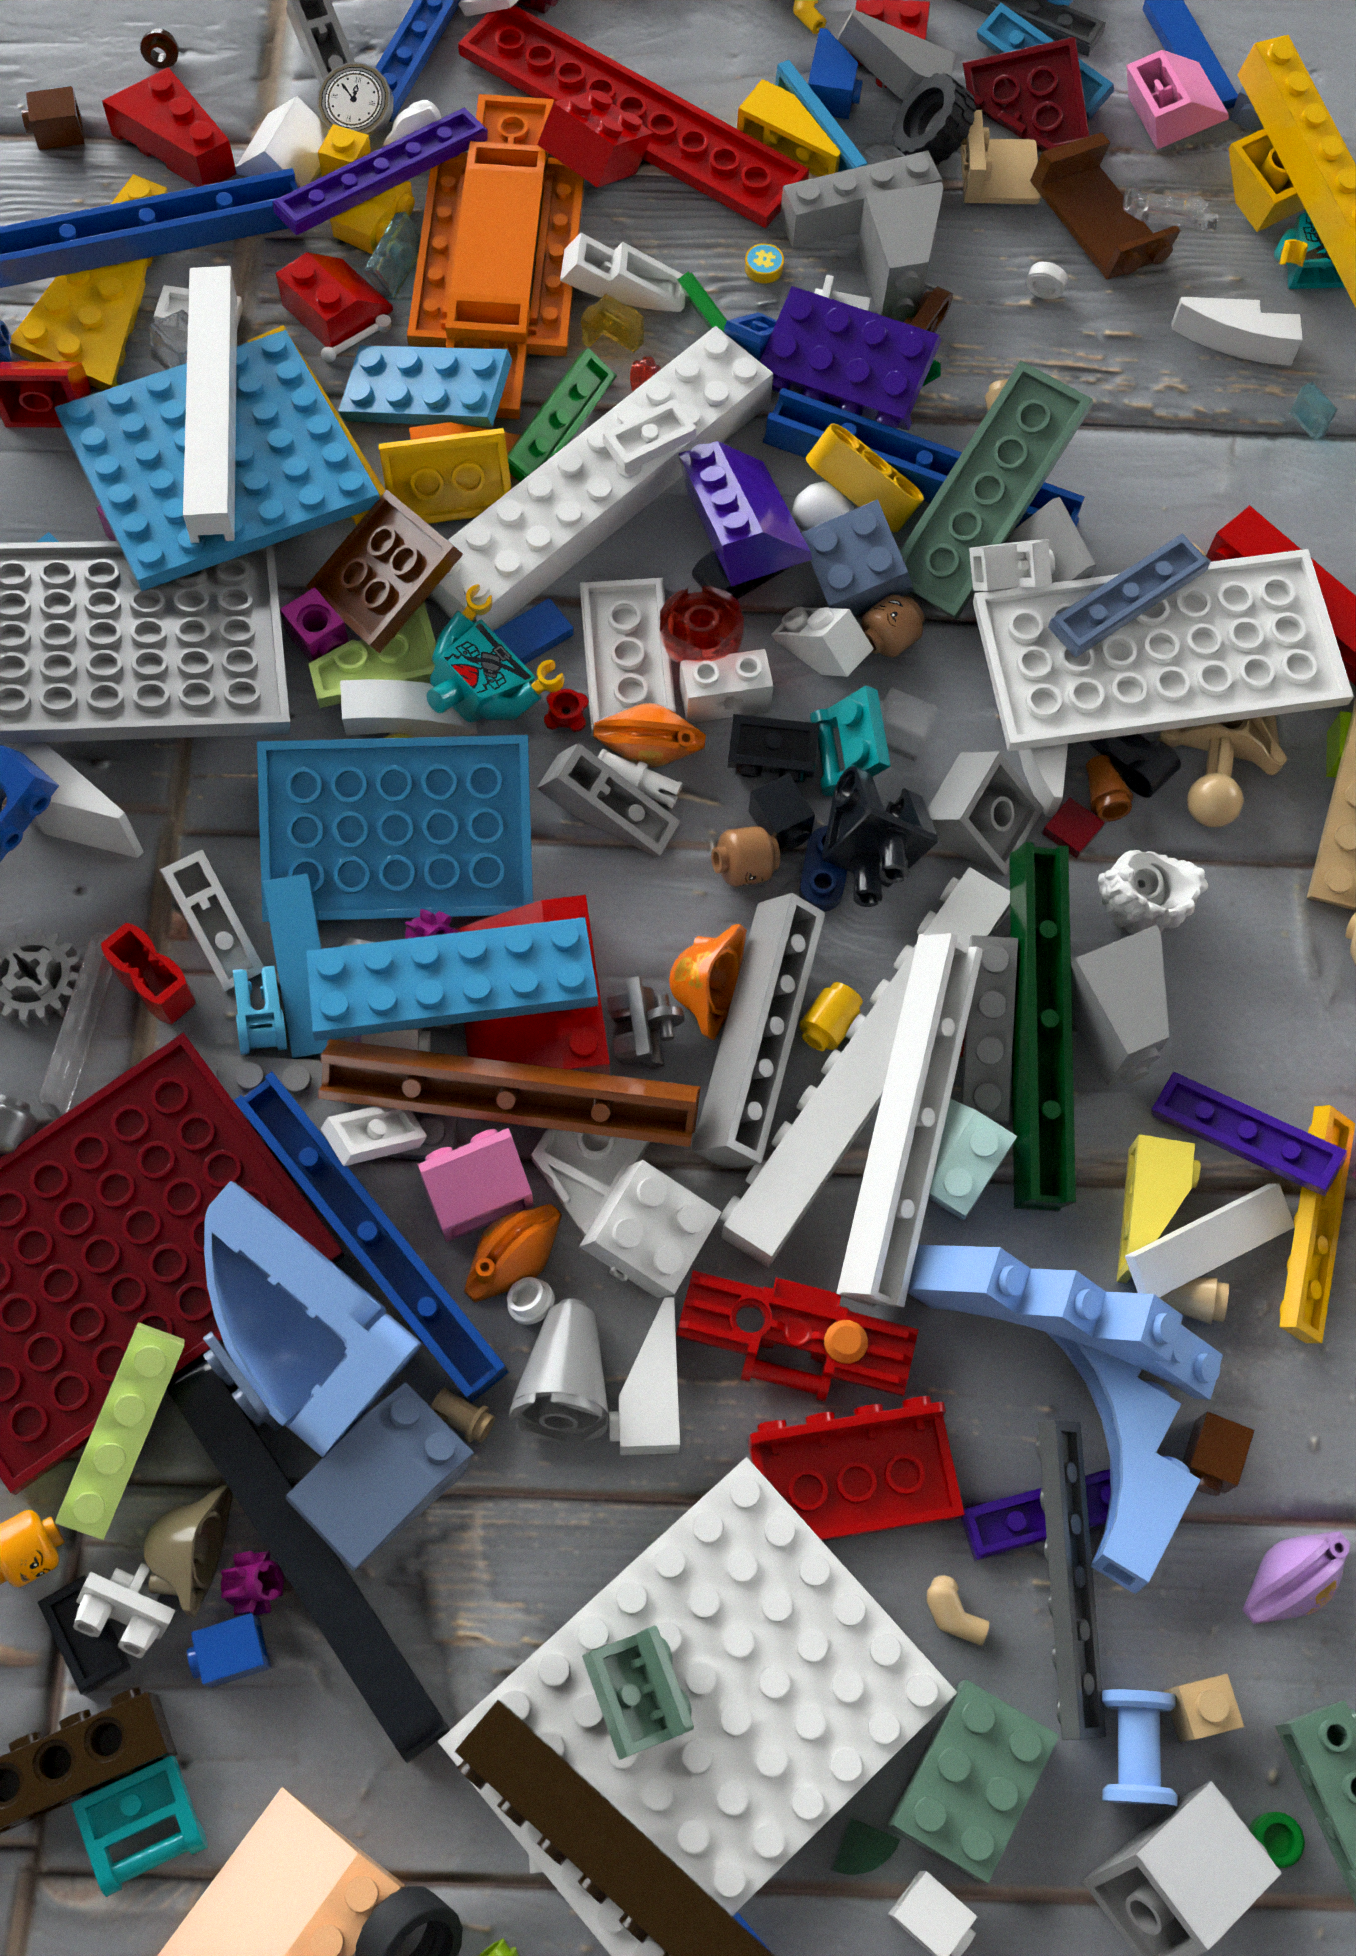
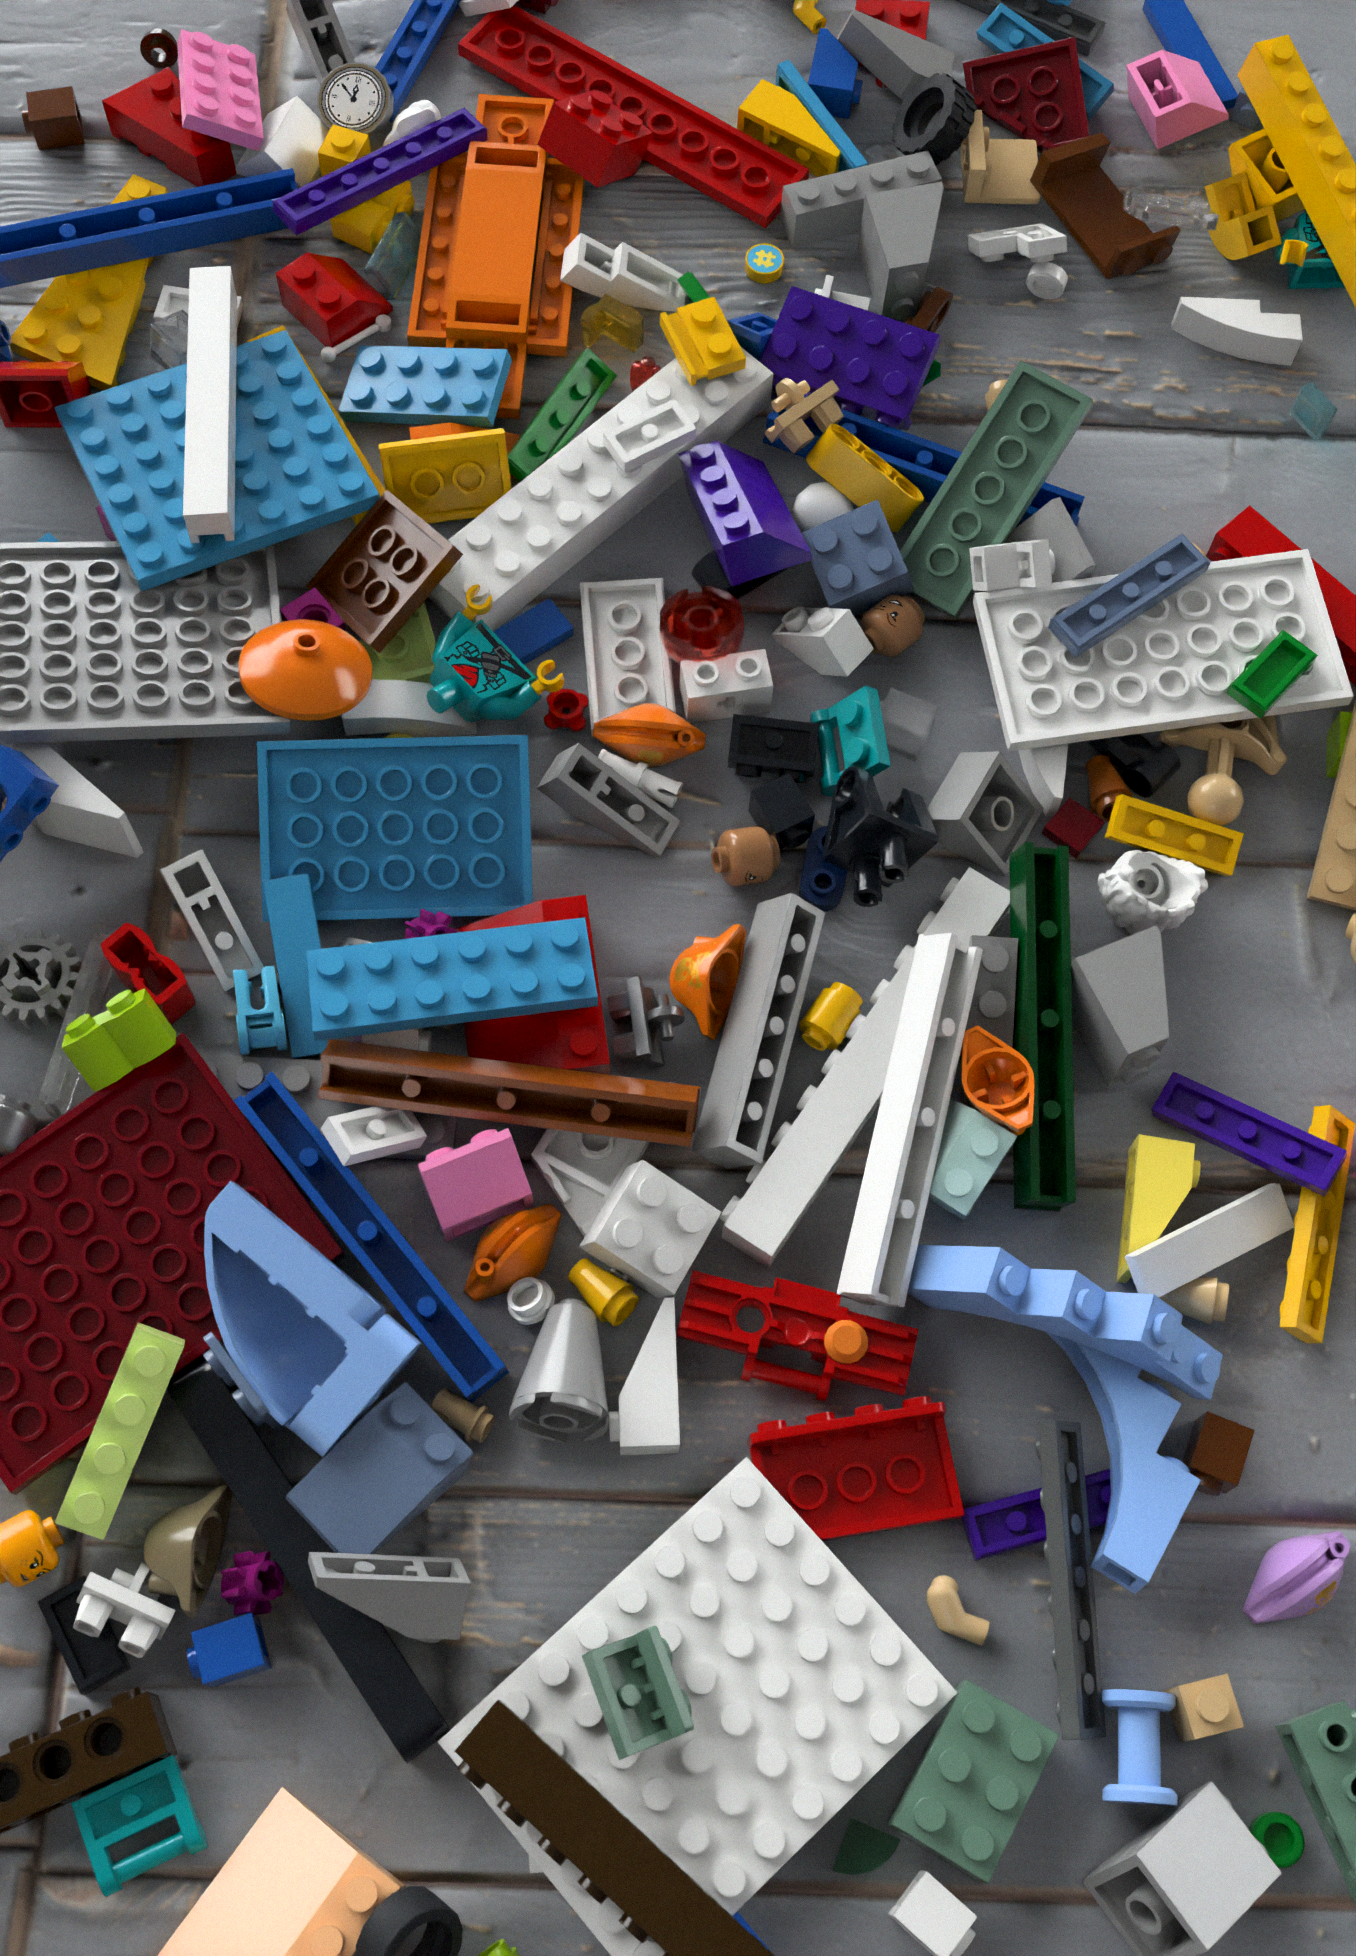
none -> lime brick [61,988,177,1092]
none -> bright pink plate [177,29,264,151]
none -> orange dish [239,619,372,721]
none -> light grey slope [308,1552,471,1643]
none -> yellow cone [568,1258,639,1326]
none -> yellow plate [660,297,746,386]
none -> tan hips [764,378,844,454]
none -> orange hat [962,1025,1035,1136]
none -> white plate [967,223,1067,263]
none -> yellow plate [1104,794,1244,877]
none -> yellow brick [1205,172,1282,260]
none -> green tile [1226,630,1318,719]

